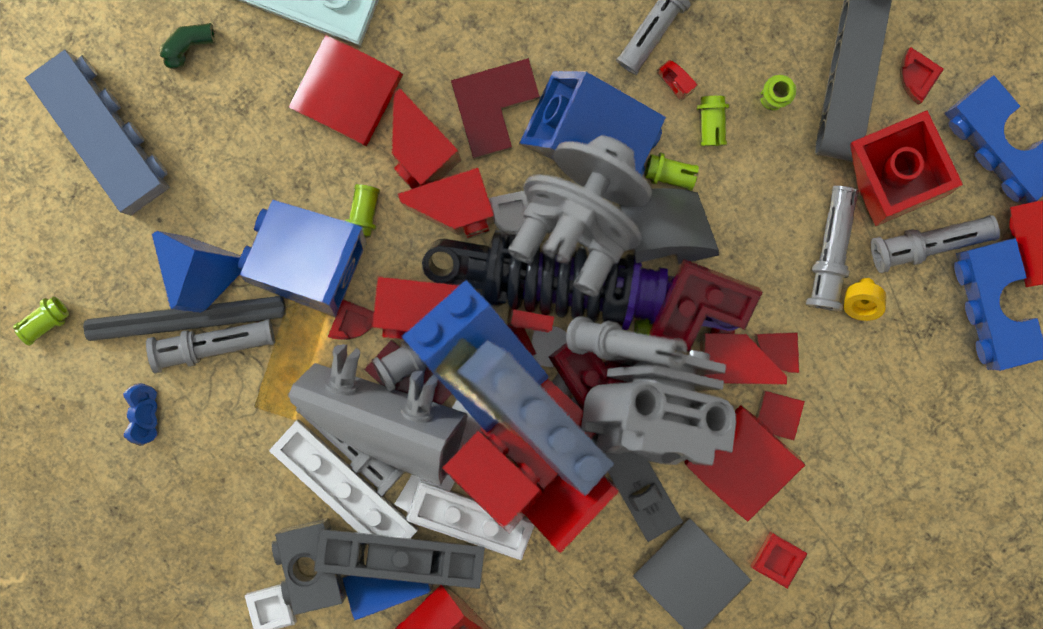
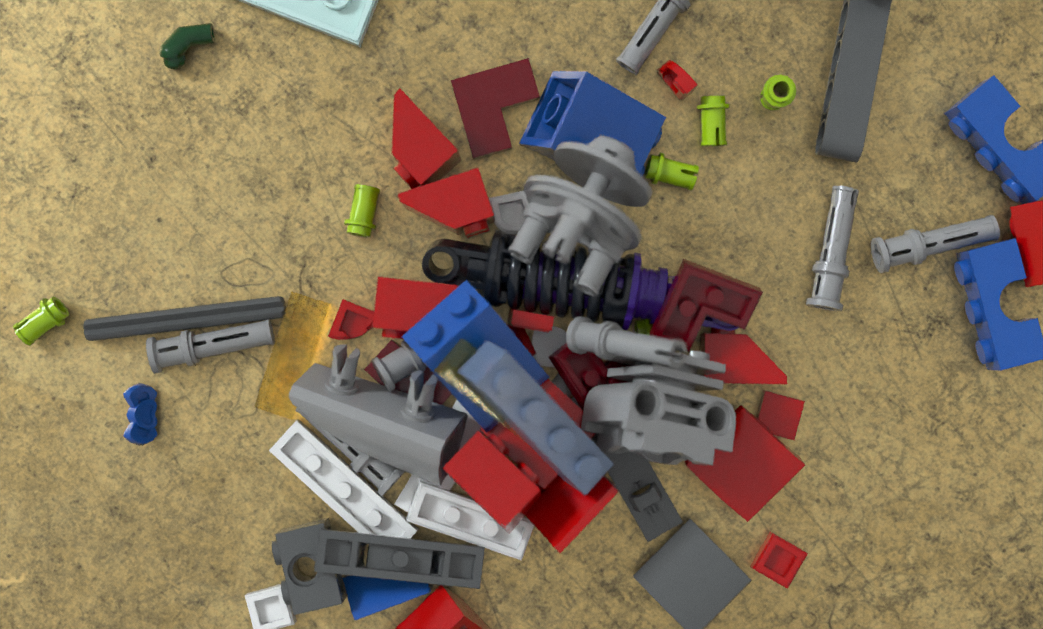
sand blue brick [25,50,170,216] -> none
blue slope [152,231,242,313] -> none
slope [238,199,367,317] -> none
red slope [289,35,403,147] -> none
dark grey slope [618,188,719,265] -> none
red tile [755,332,799,373] -> none
yellow tile [844,278,887,321] -> none
red slope [850,110,963,227] -> none
red tile [900,47,944,105] -> none

